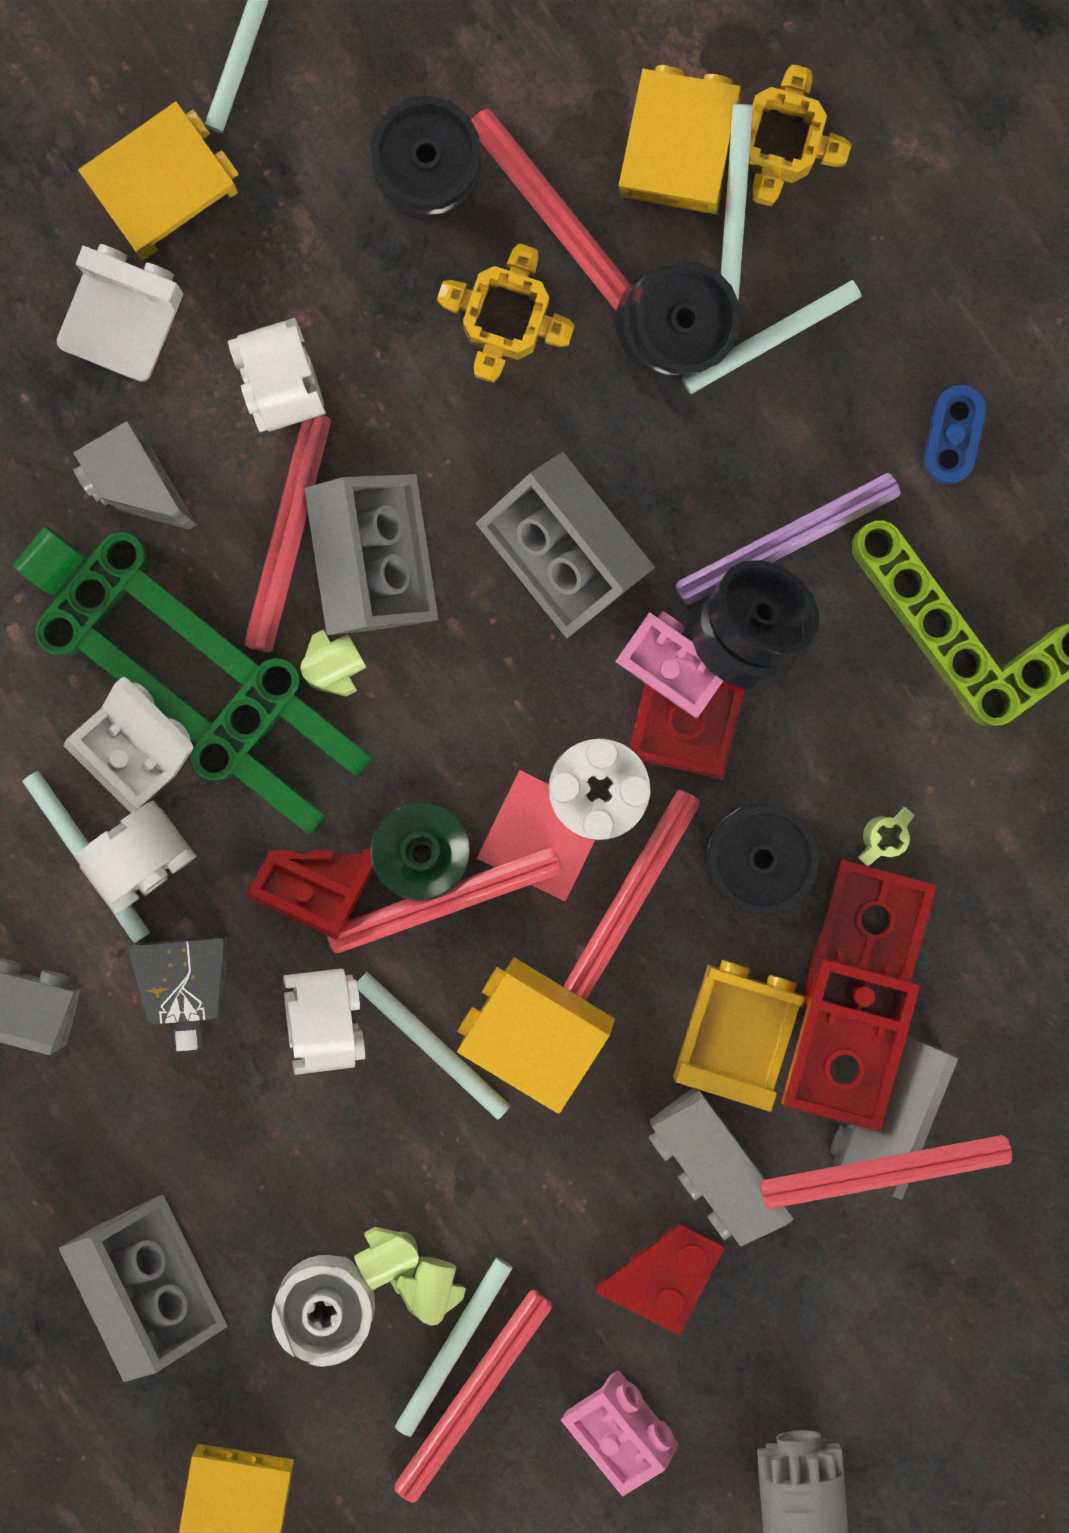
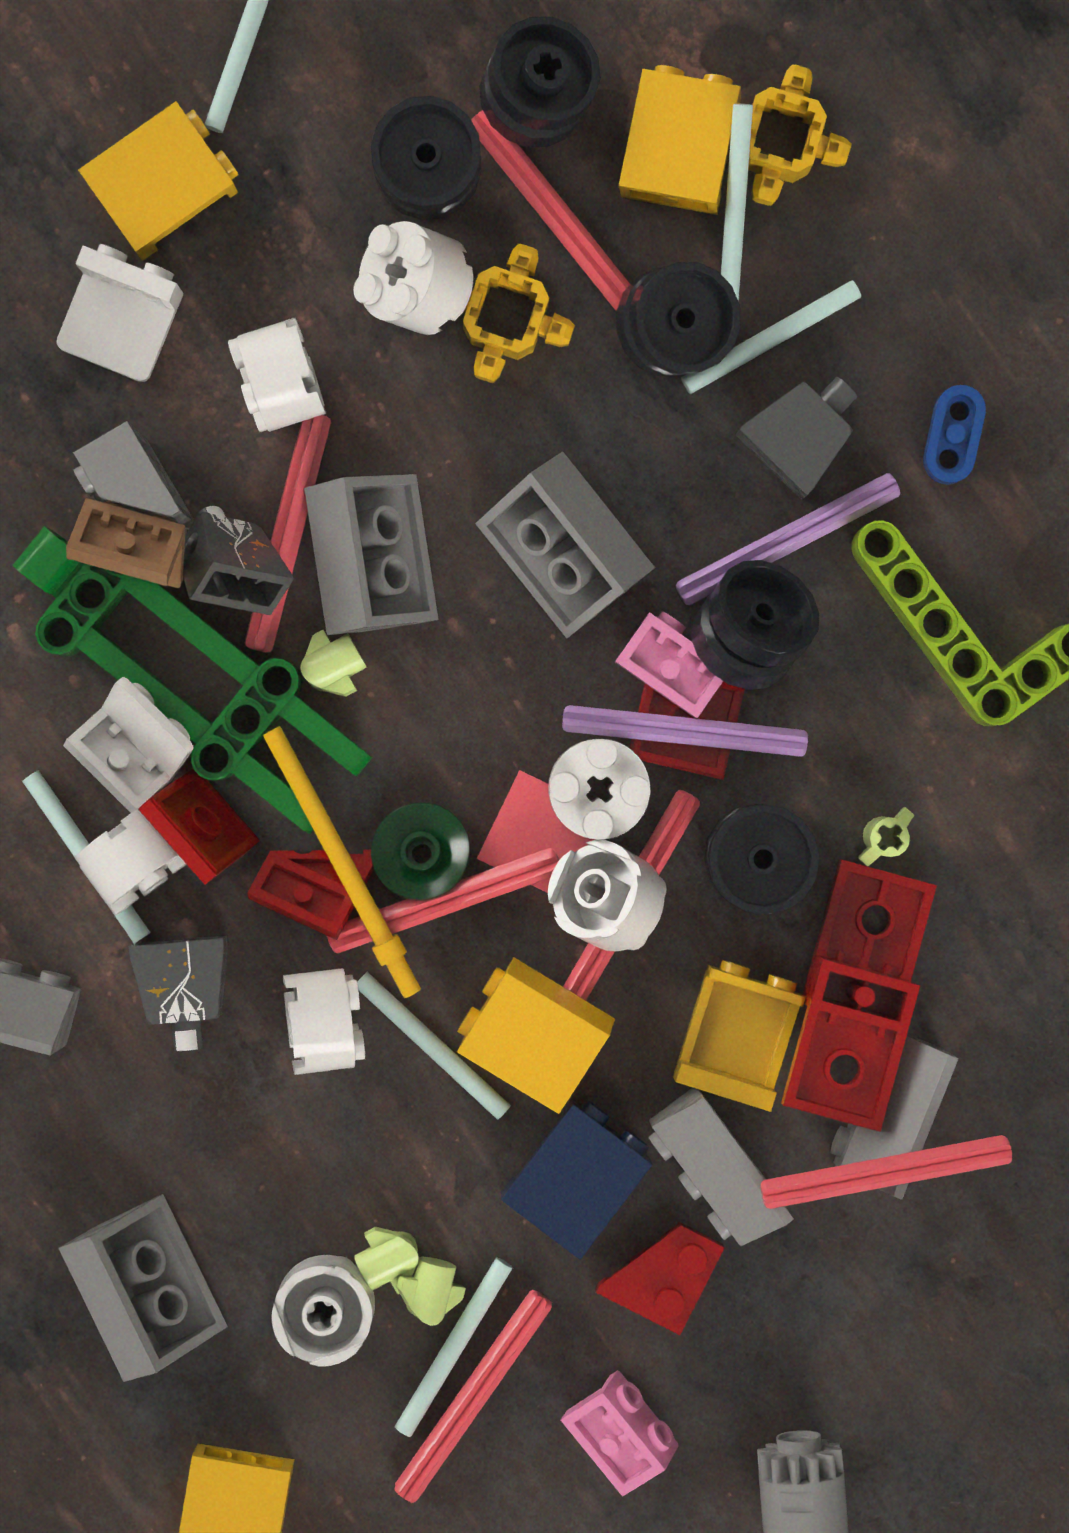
none -> medium nougat bracket [66,498,185,588]
none -> red tile [138,769,259,885]
none -> dark grey torso [183,506,294,615]
none -> yellow bar [263,726,421,998]
none -> white brick [353,221,473,335]
none -> black wheel [479,17,601,147]
none -> dark blue panel [501,1099,653,1260]
none -> white brick [548,840,667,951]
none -> lavender axle [562,705,808,756]
none -> dark grey torso [735,377,857,500]

